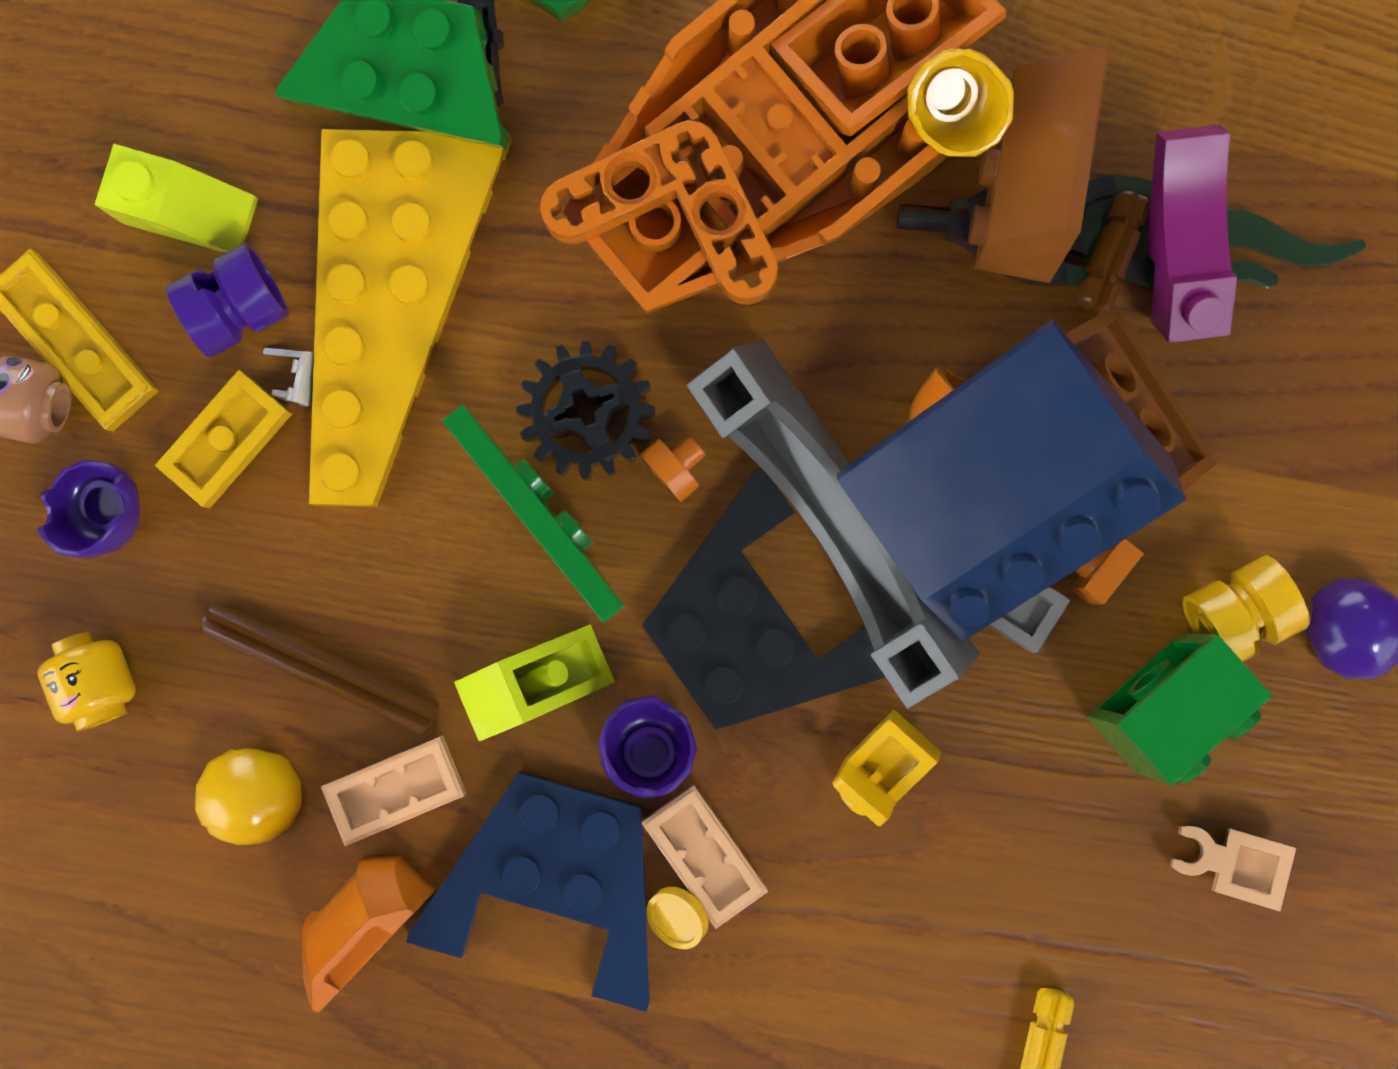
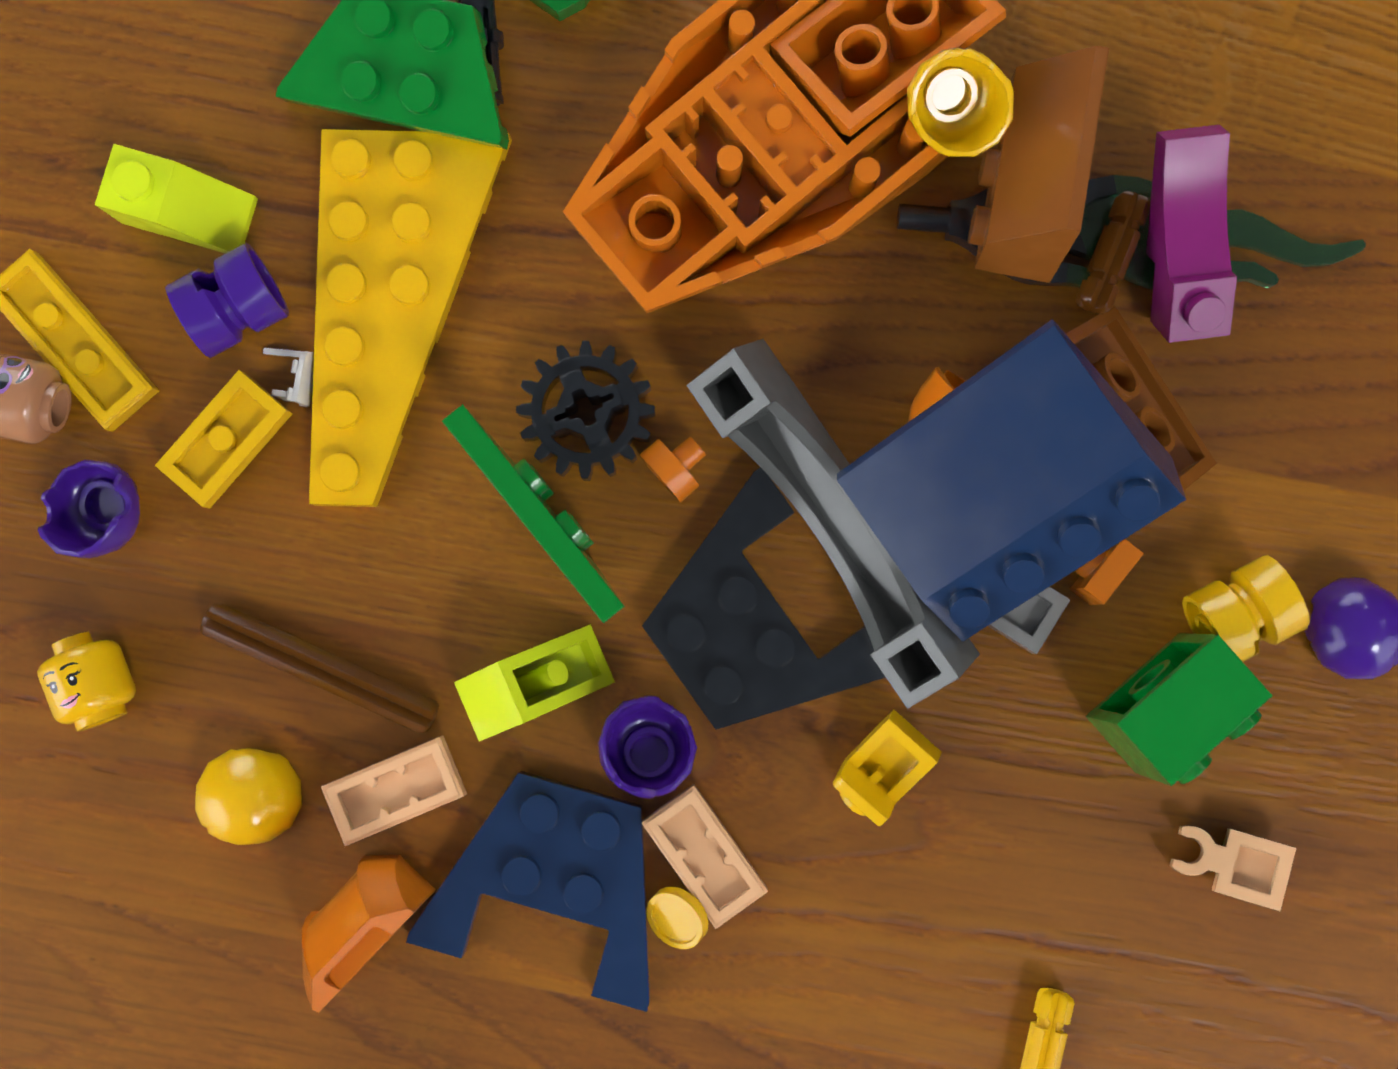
orange beam [540,120,778,305] -> none

